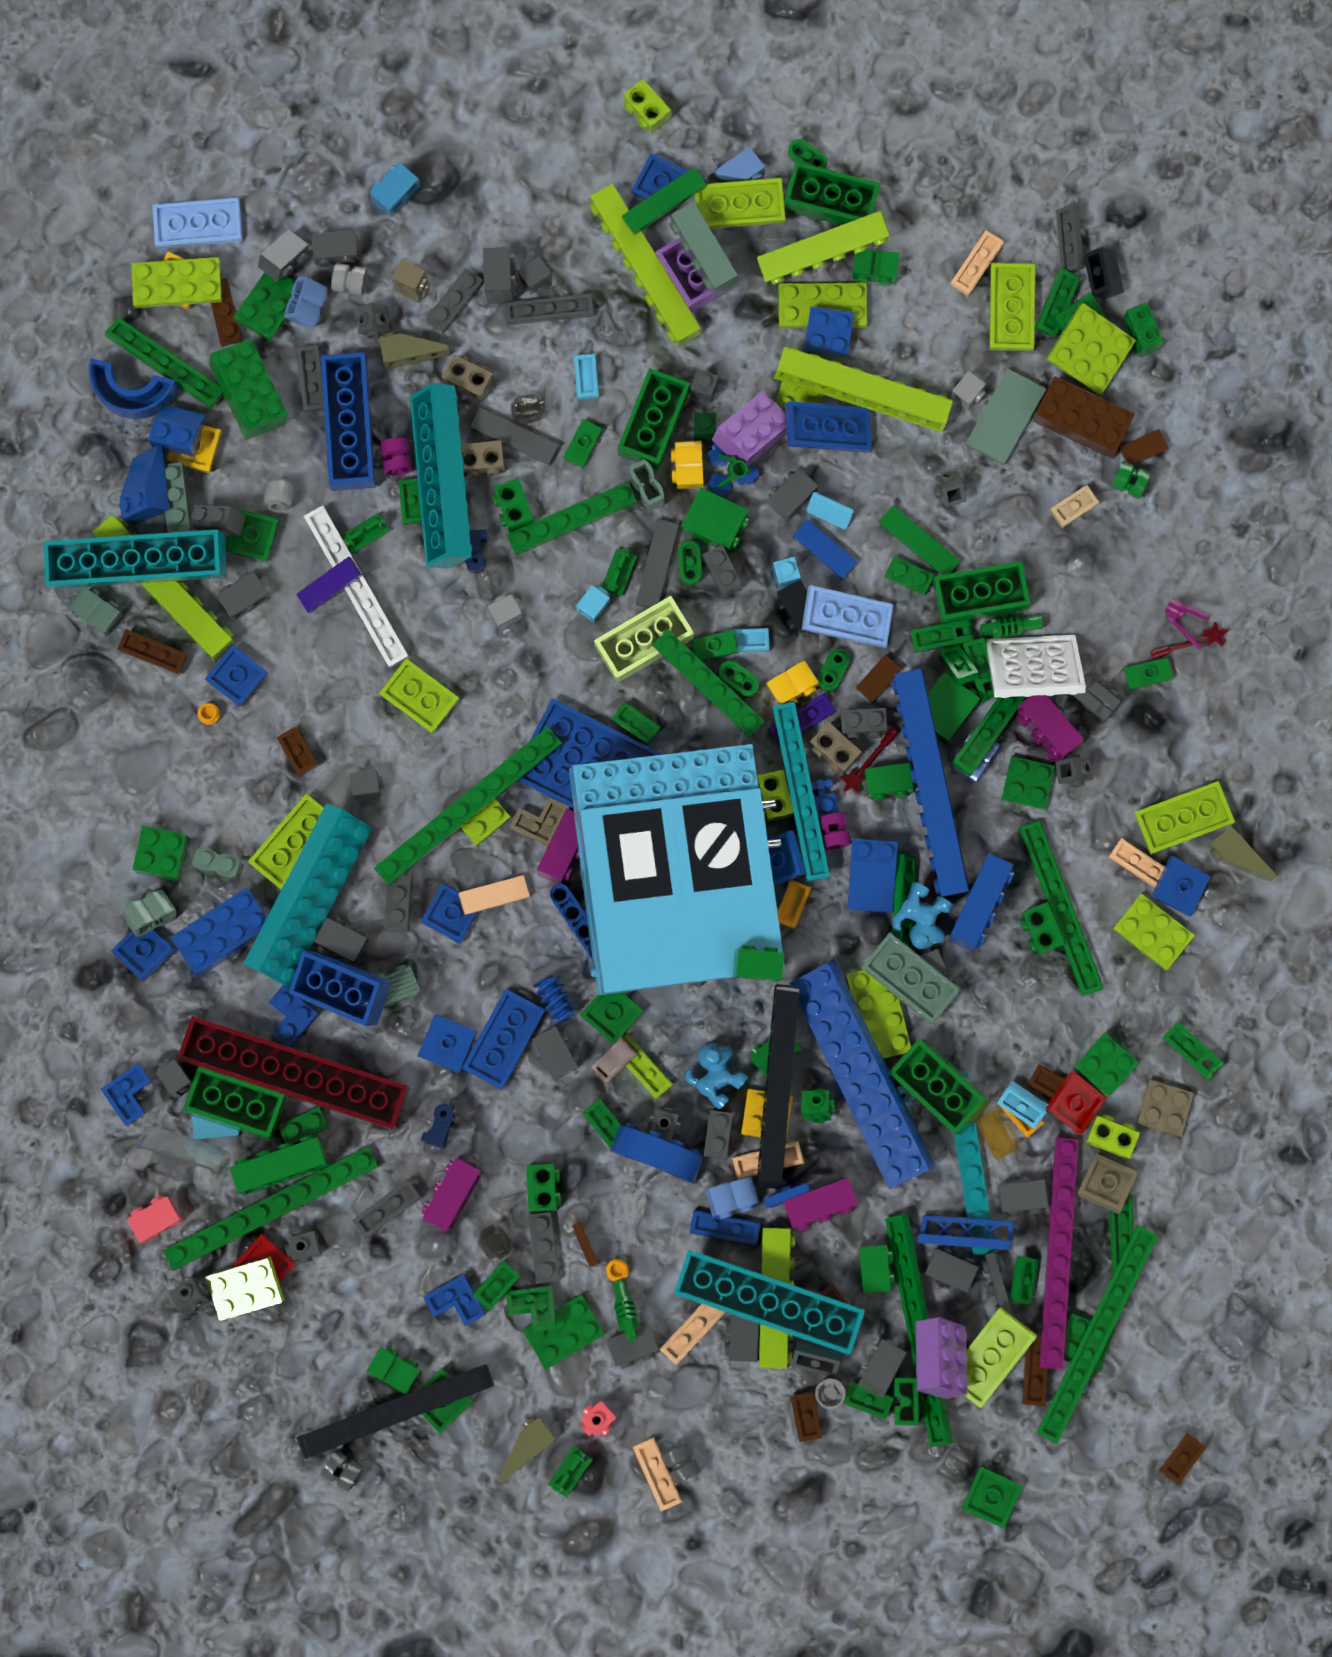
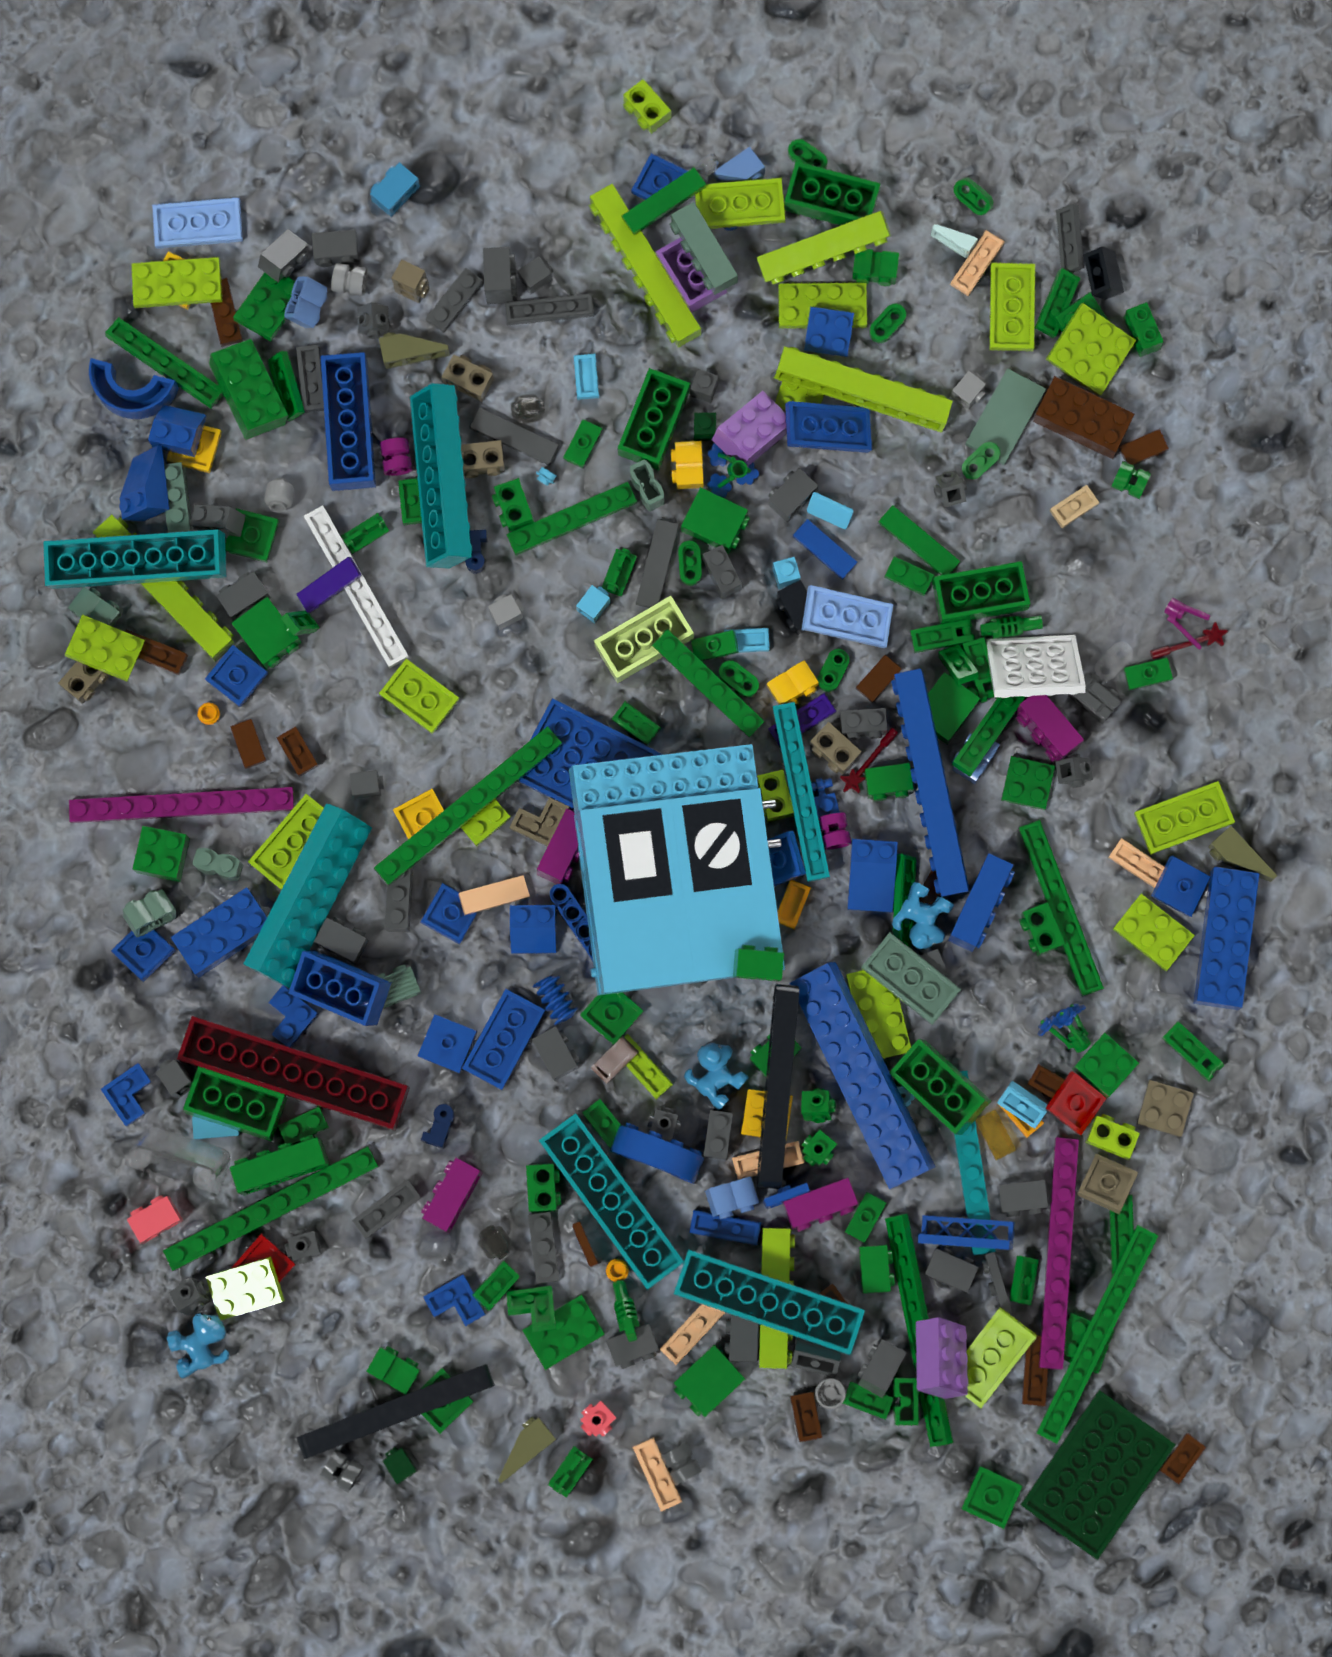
none -> dark tan brick [58,661,110,704]
none -> lime plate [65,614,145,682]
none -> magenta plate [69,787,294,823]
none -> dark azure animal [167,1312,229,1378]
none -> reddish brown tile [230,719,267,769]
none -> green brick [231,597,301,669]
none -> green plate [267,351,305,421]
none -> green plate [281,610,320,636]
none -> dark green brick [382,1447,418,1484]
none -> yellow plate [393,789,444,839]
none -> blue slope [510,905,556,954]
none -> medium azure plate [536,467,556,486]
none -> teal brick [539,1113,684,1290]
none -> green brick [673,1345,745,1417]
none -> green brick [802,1129,837,1167]
none -> green plate [845,1192,886,1243]
none -> green plate [869,304,906,343]
none -> light aqua slope [931,224,978,258]
none -> green plate [954,178,994,215]
none -> green plate [962,441,1001,479]
none -> dark green plate [1020,1390,1176,1560]
none -> plant [1038,1003,1091,1053]
none -> blue brick [1193,867,1259,1010]

